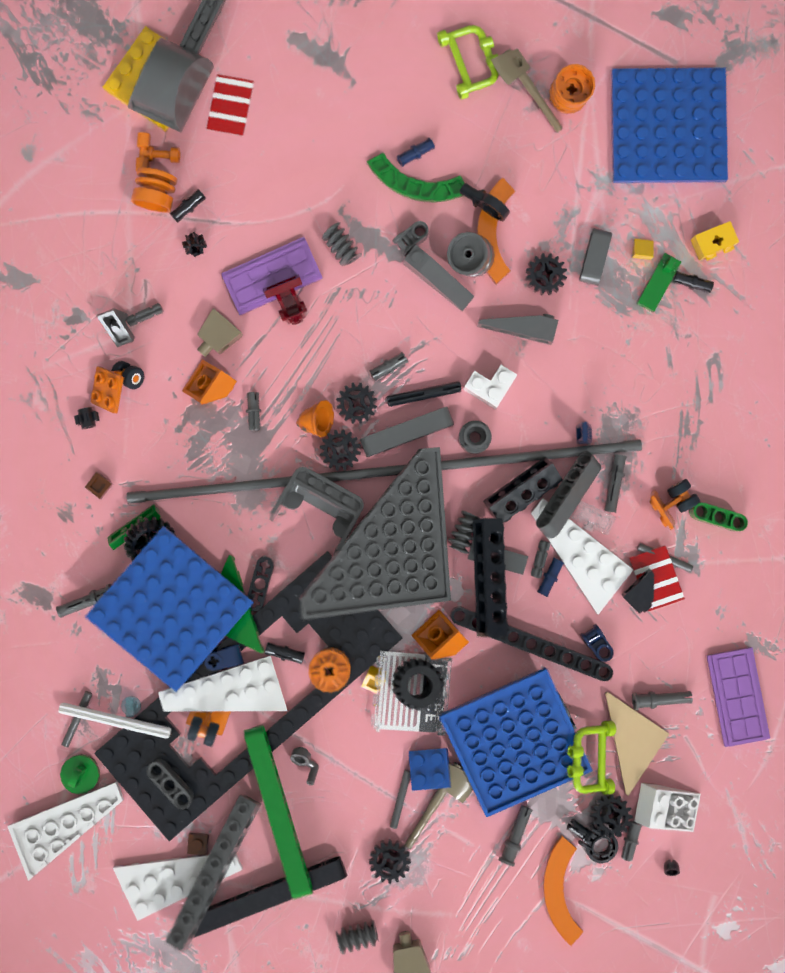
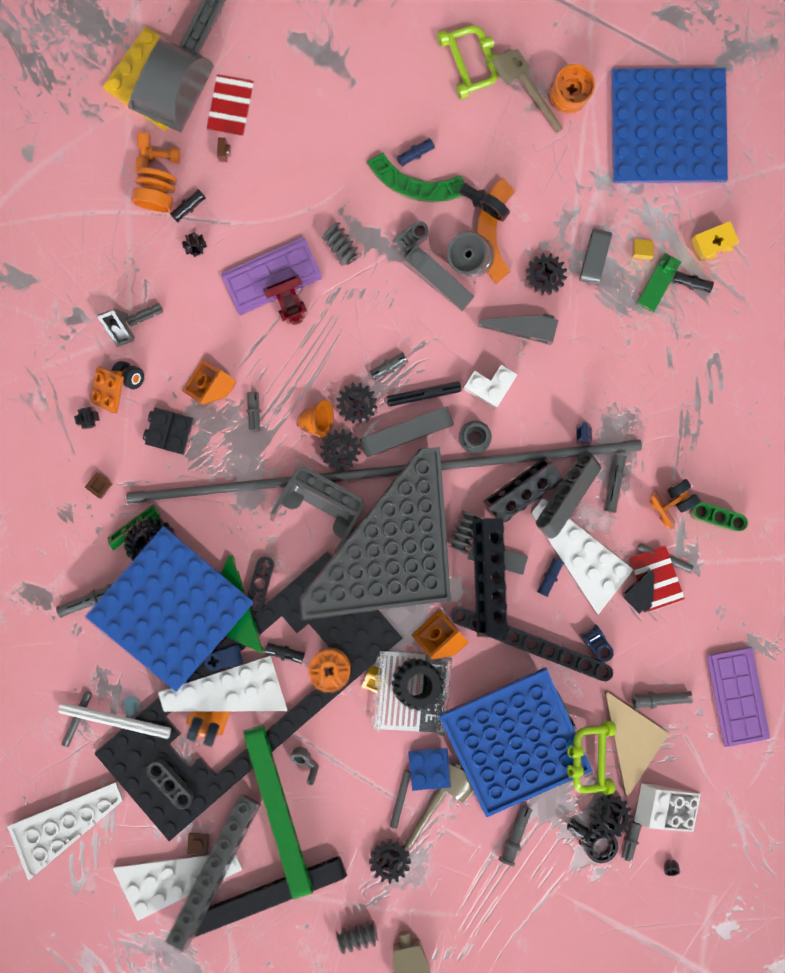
green tile [60,754,100,794] -> none
dark tan torso [197,308,243,357] -> none
dark grey axle [531,541,550,578] -> none
orange tile [543,835,584,946] -> none
none -> black plate [143,407,194,455]
none -> reddish brown plate [217,137,231,162]

